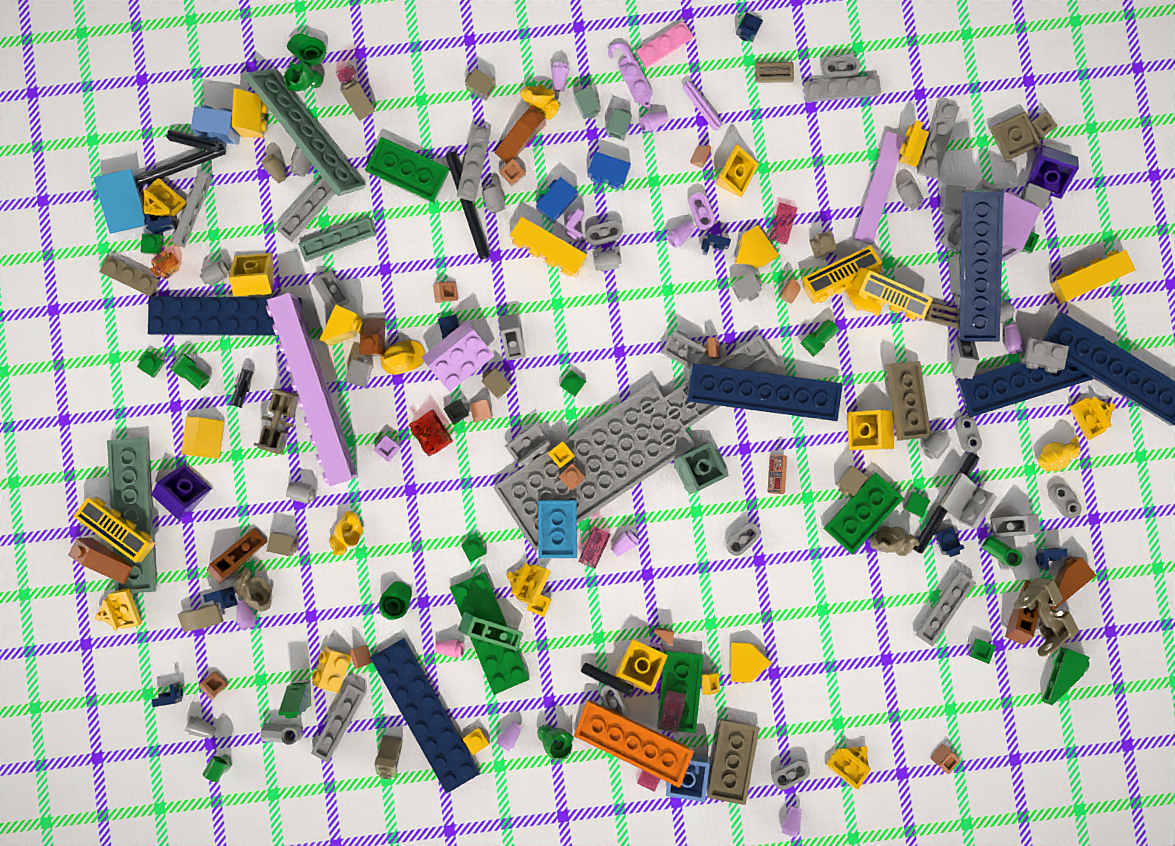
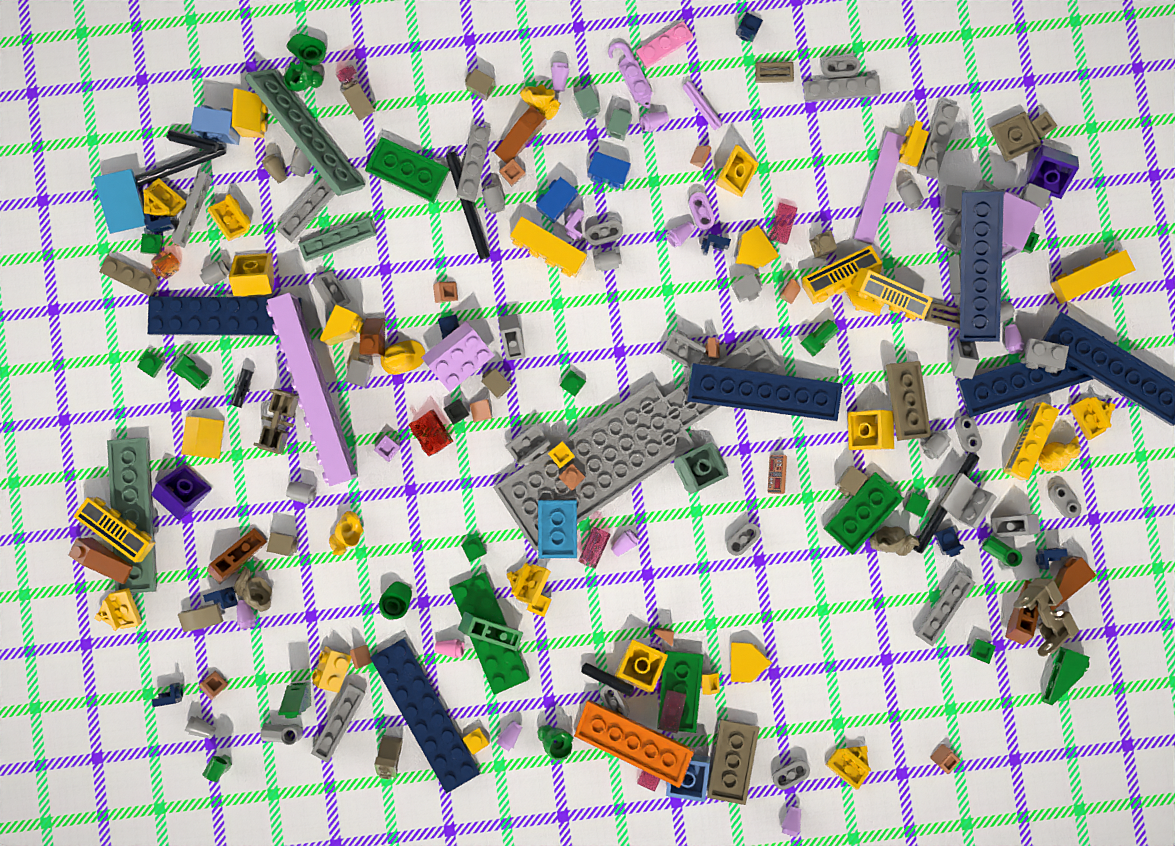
none -> yellow bracket [208,194,251,242]
none -> yellow brick [1004,402,1060,480]

